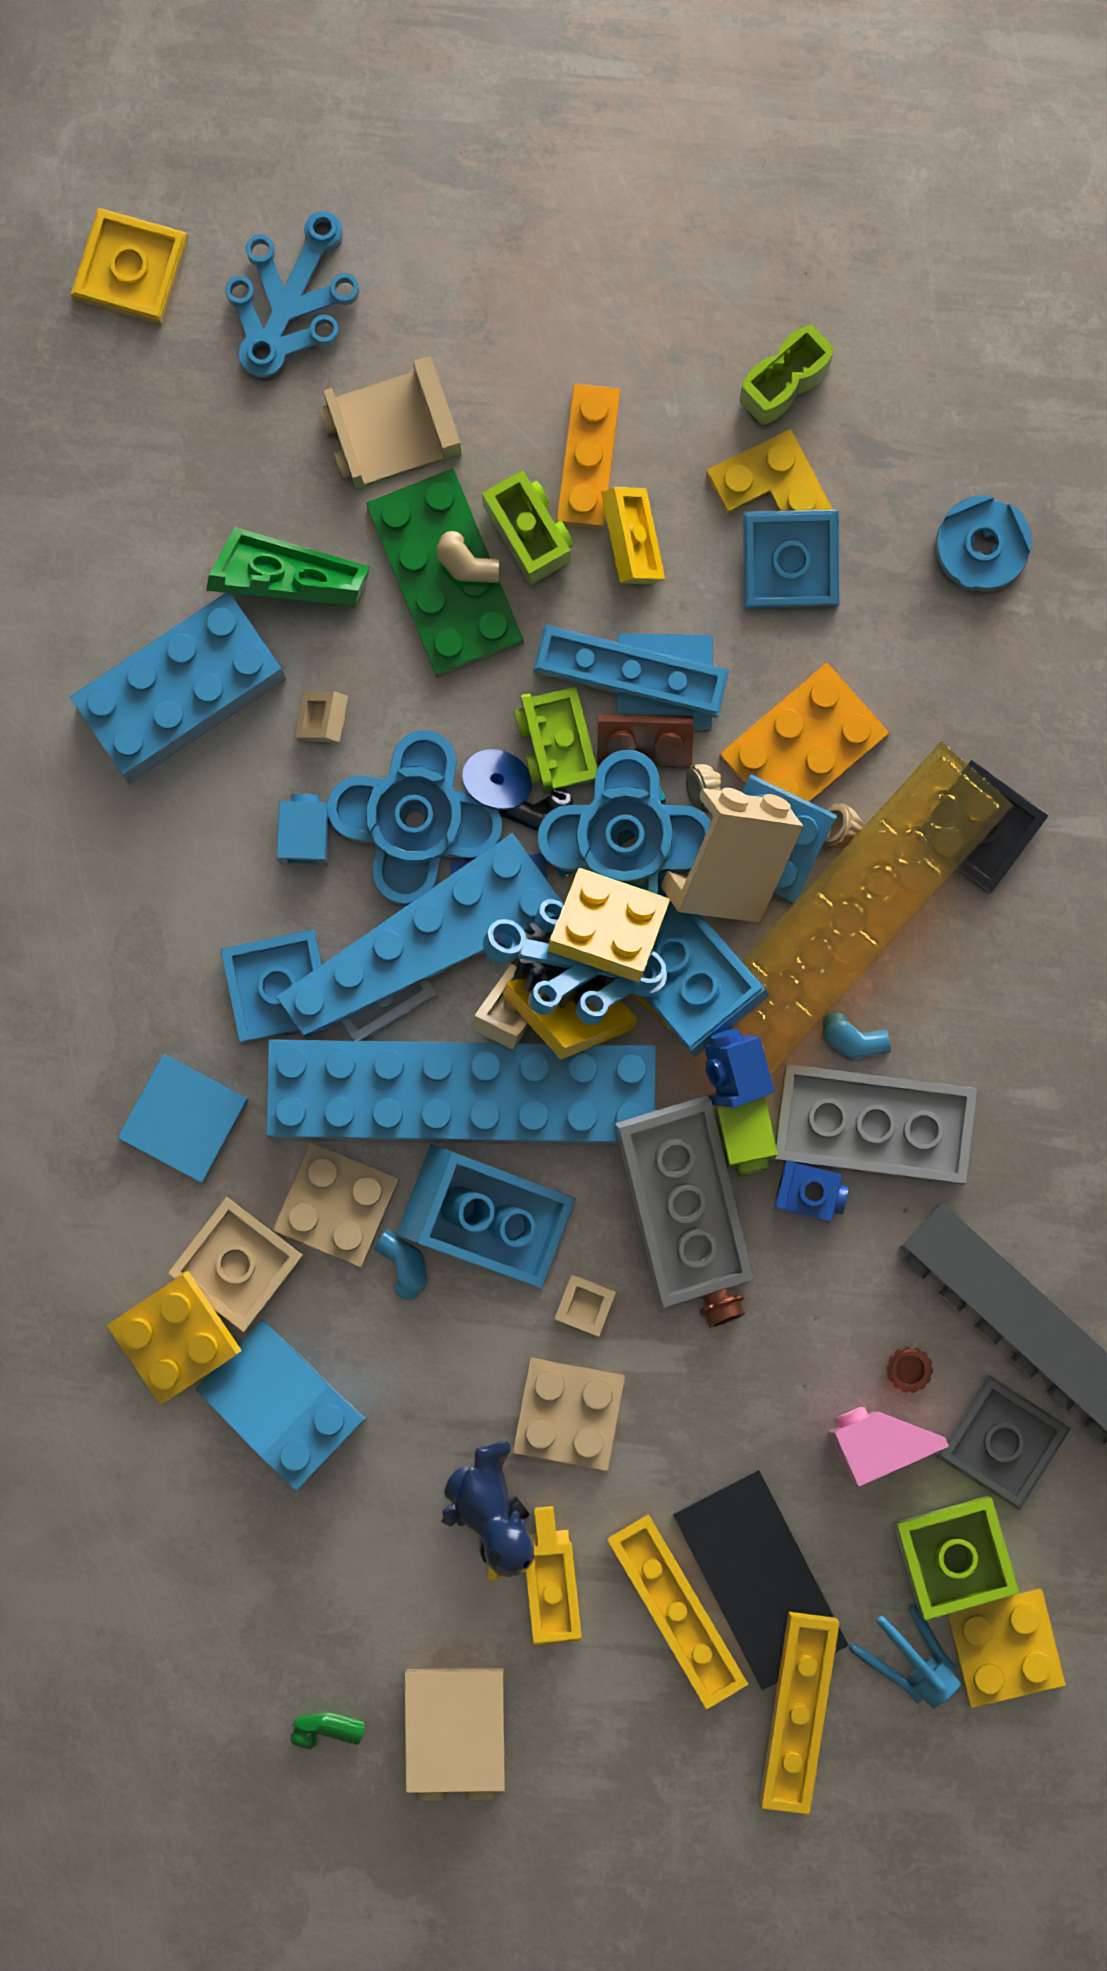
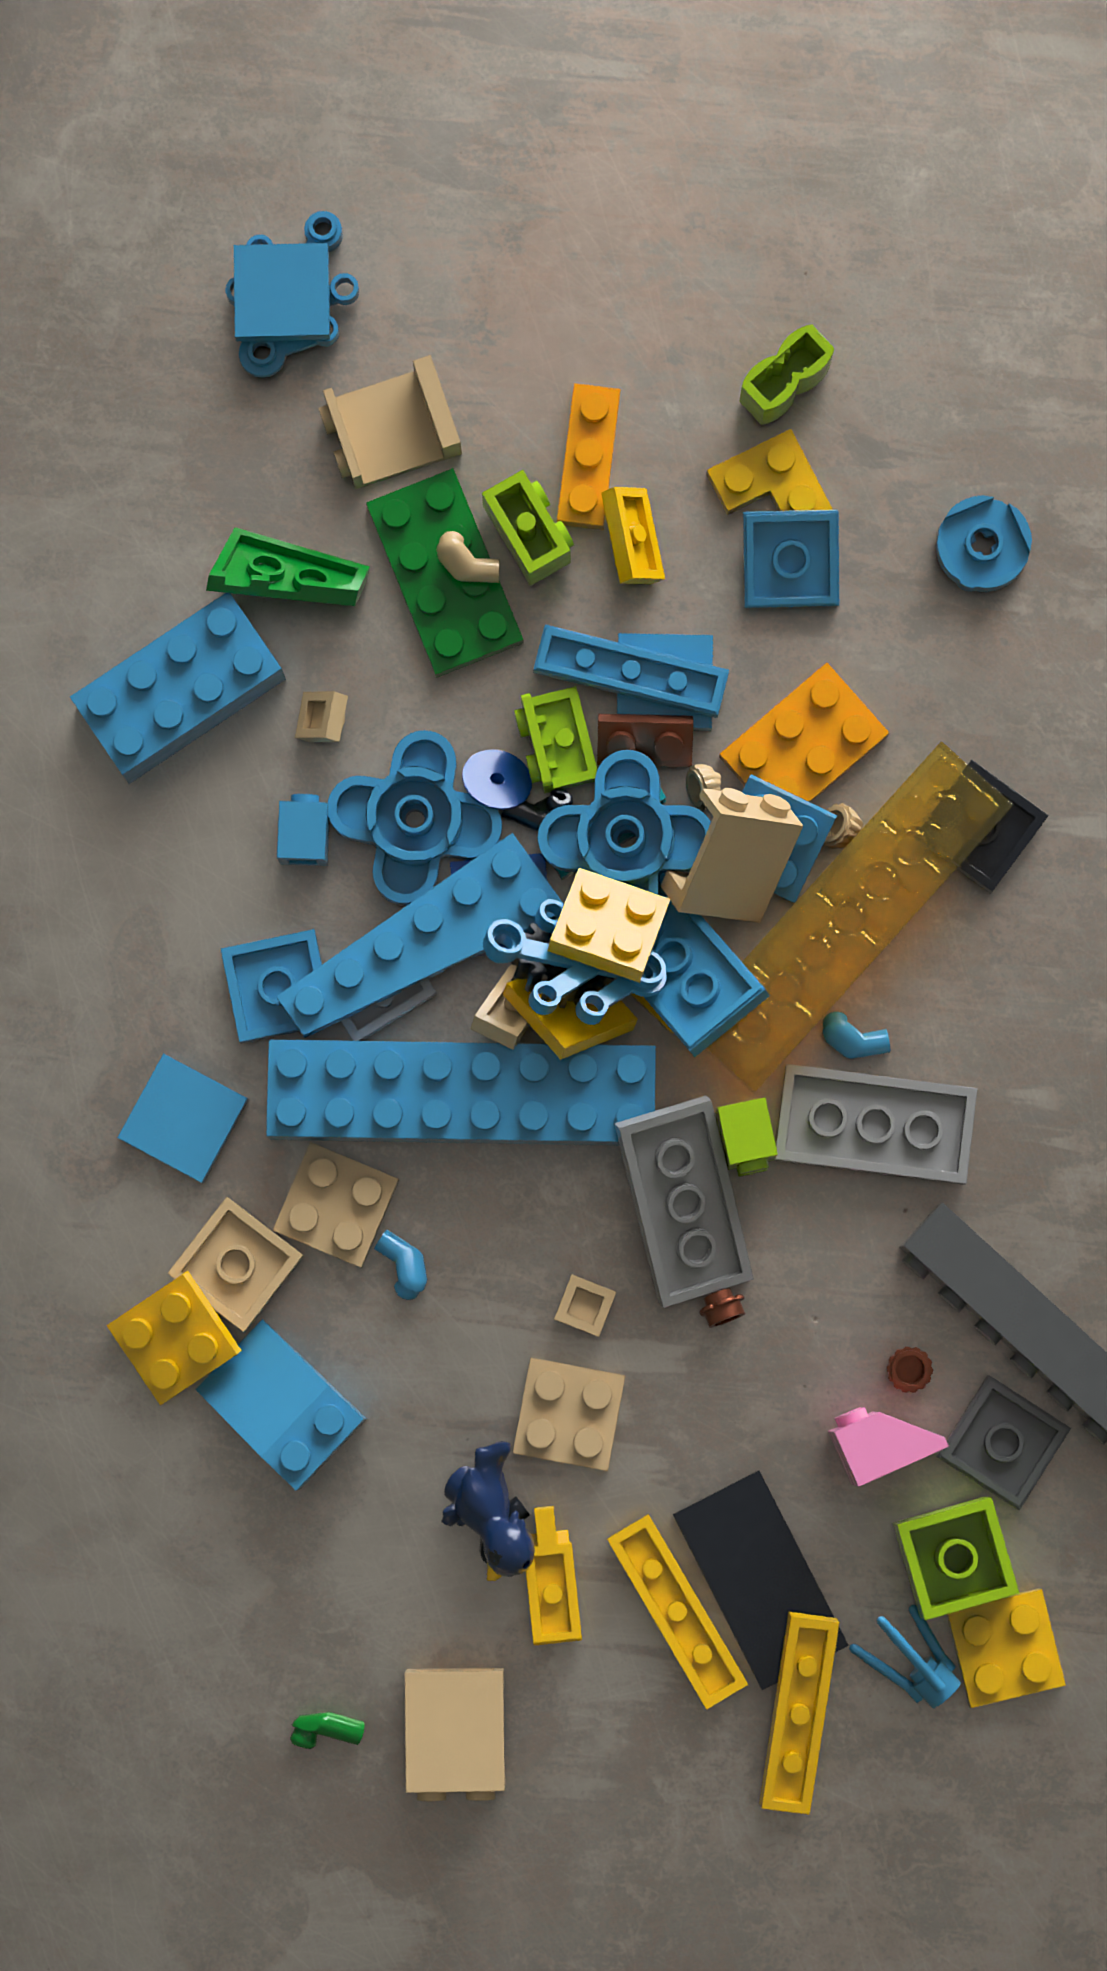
yellow tile [70,208,189,325] -> none
dark azure slope [396,1144,576,1288] -> none
blue brick [704,1029,775,1108] -> none
blue brick [773,1160,849,1223] -> none
none -> dark azure tile [233,243,330,342]

